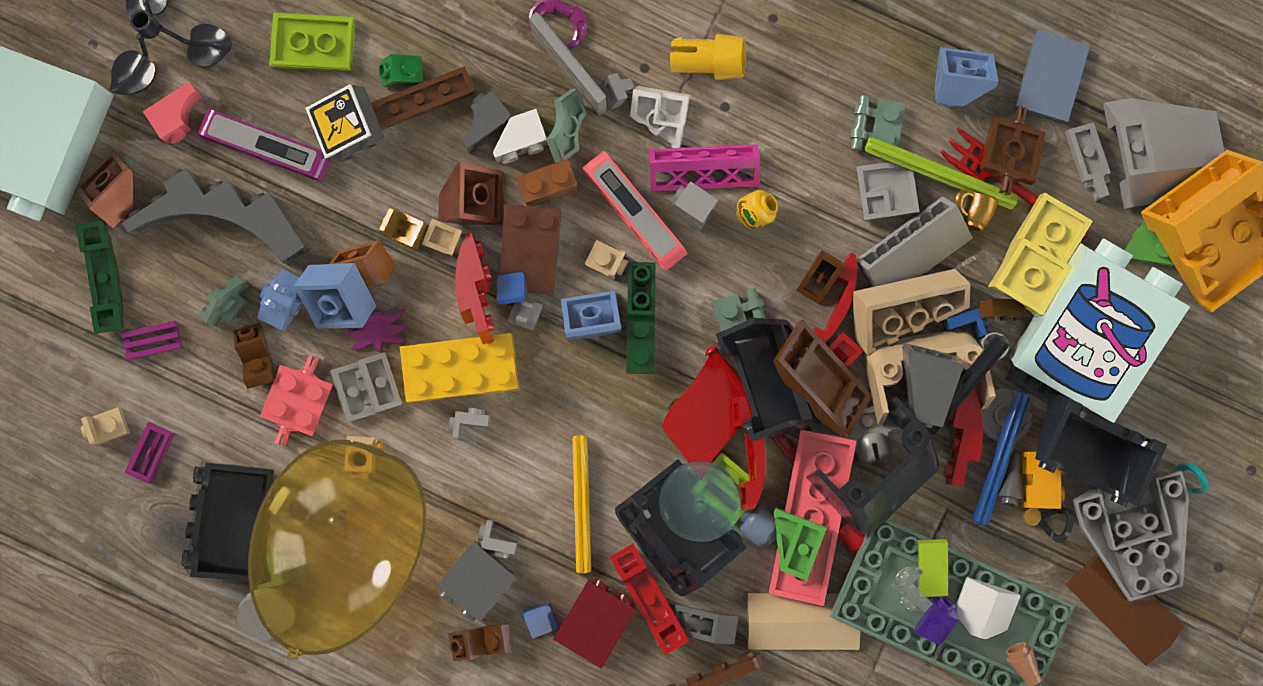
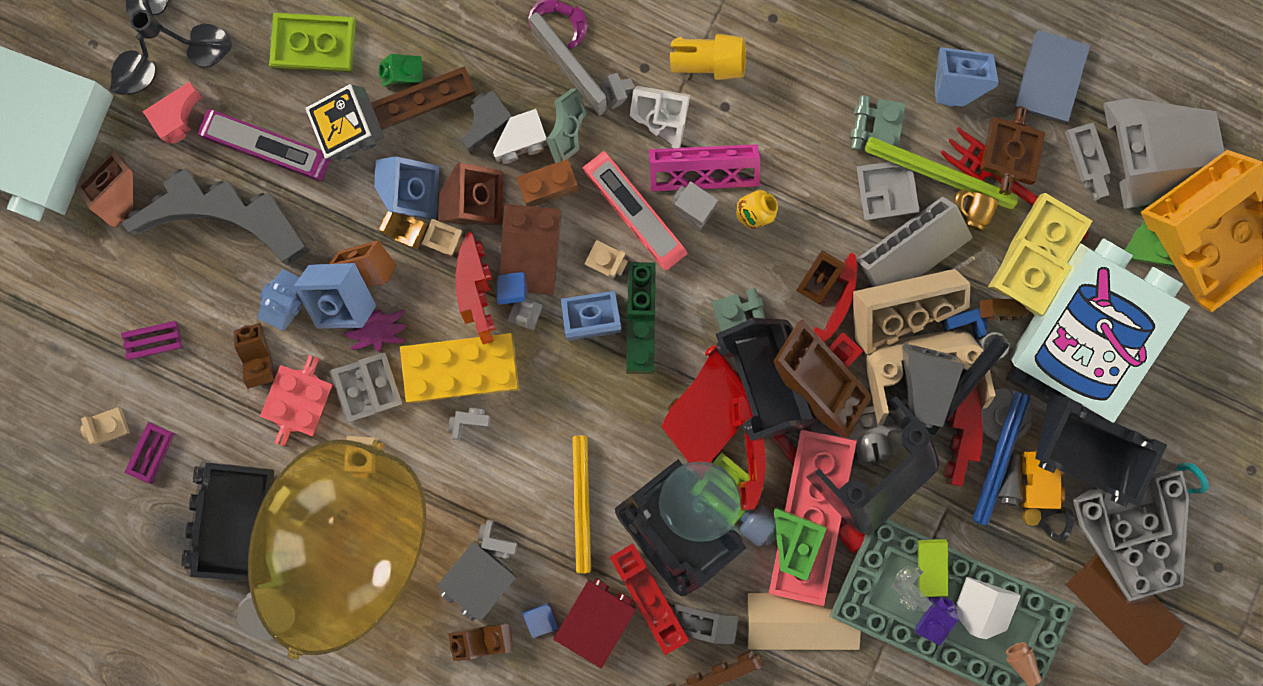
dark green slope [75,220,124,334] -> none
sand green plate [199,276,250,326] -> none
none -> medium blue slope [374,156,440,220]

